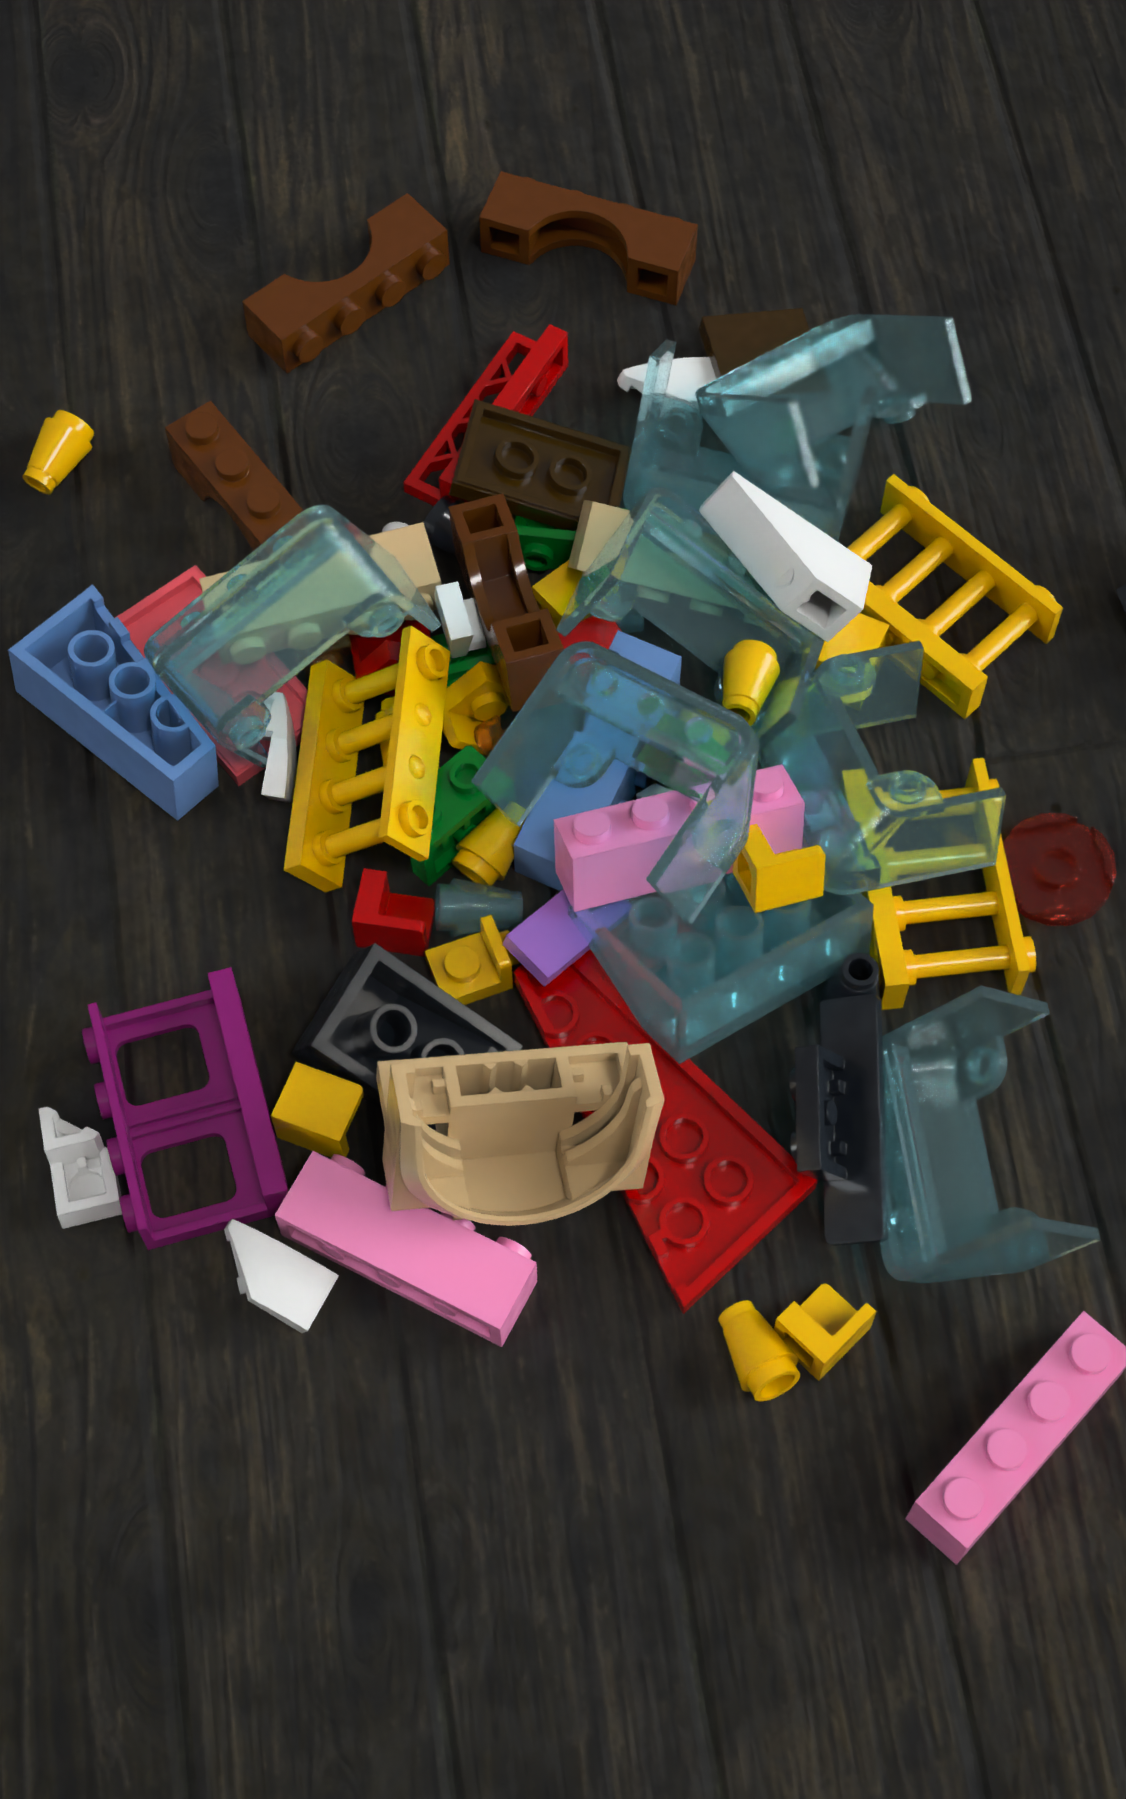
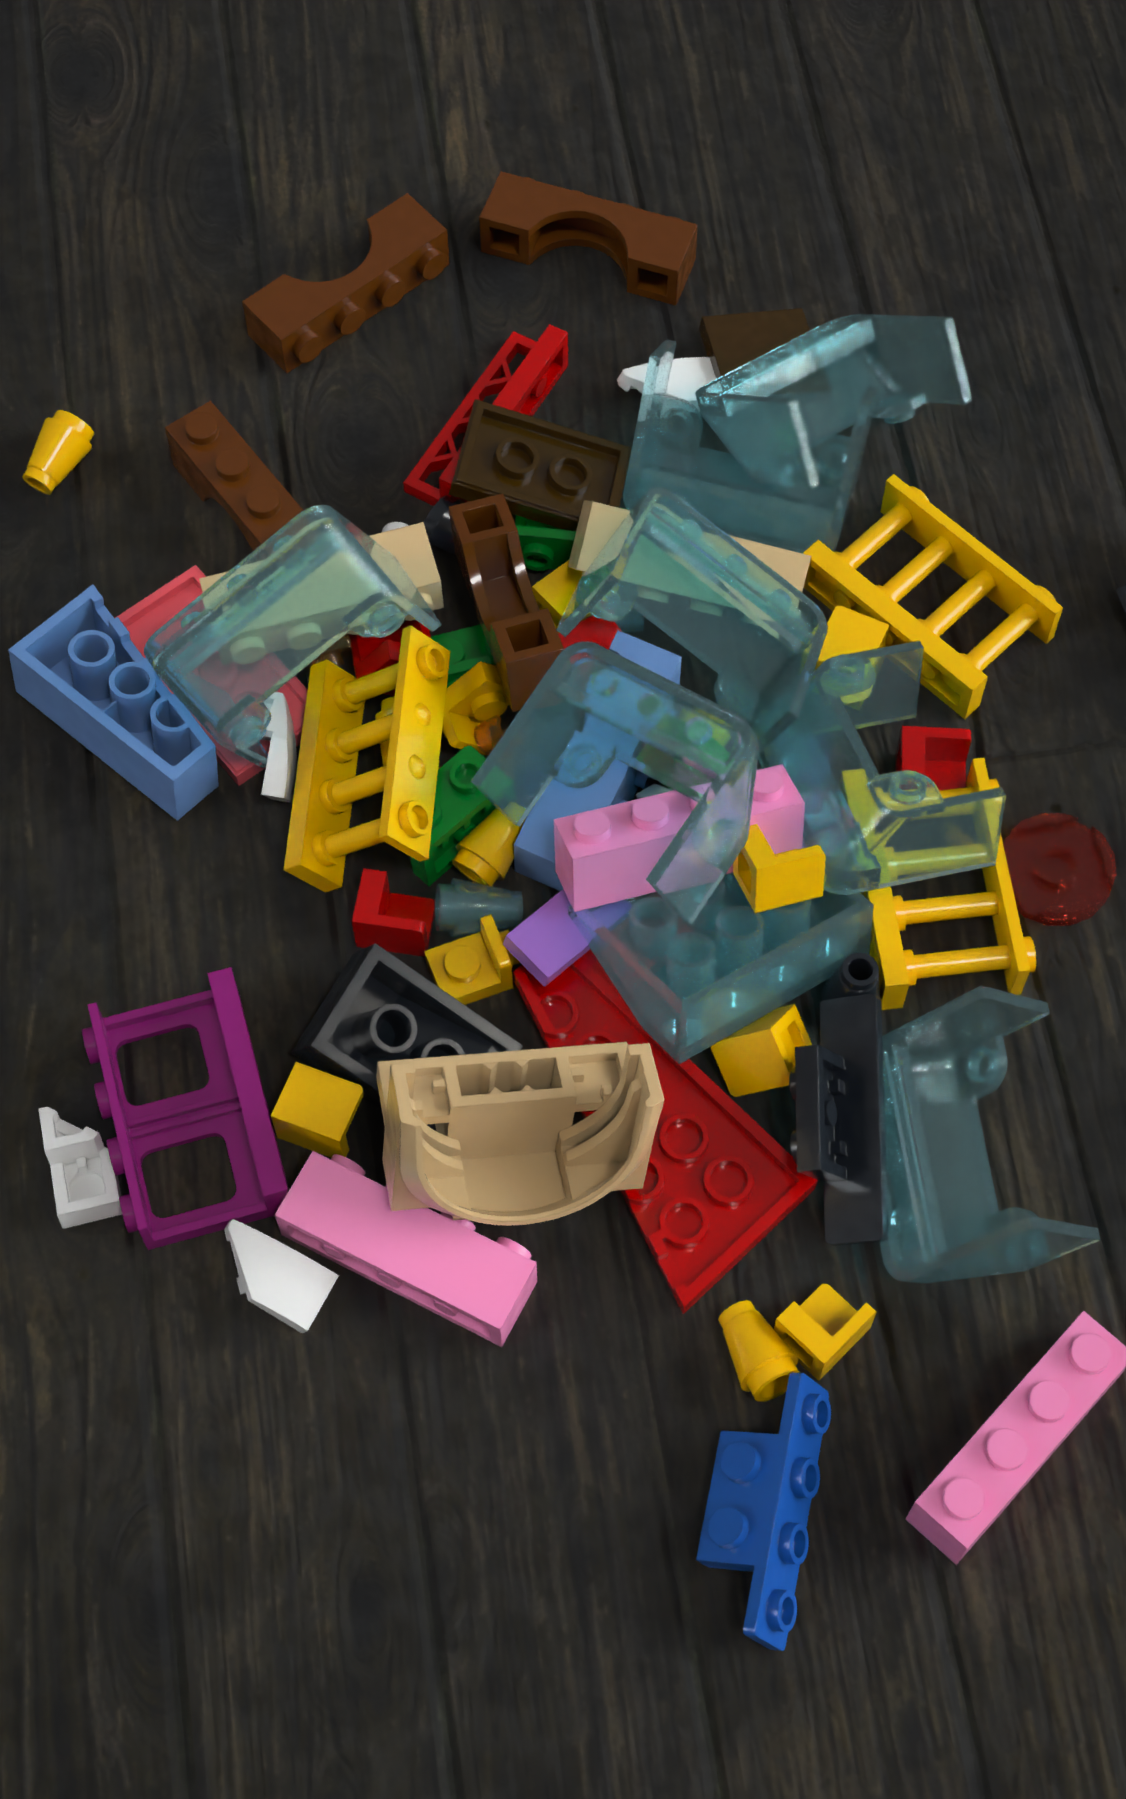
white slope [434,581,487,658] -> none
white slope [699,471,872,642] -> none
yellow cone [721,640,780,727] -> none
none -> blue bracket [696,1372,831,1651]
none -> yellow panel [709,1004,812,1097]
none -> red panel [895,726,972,795]

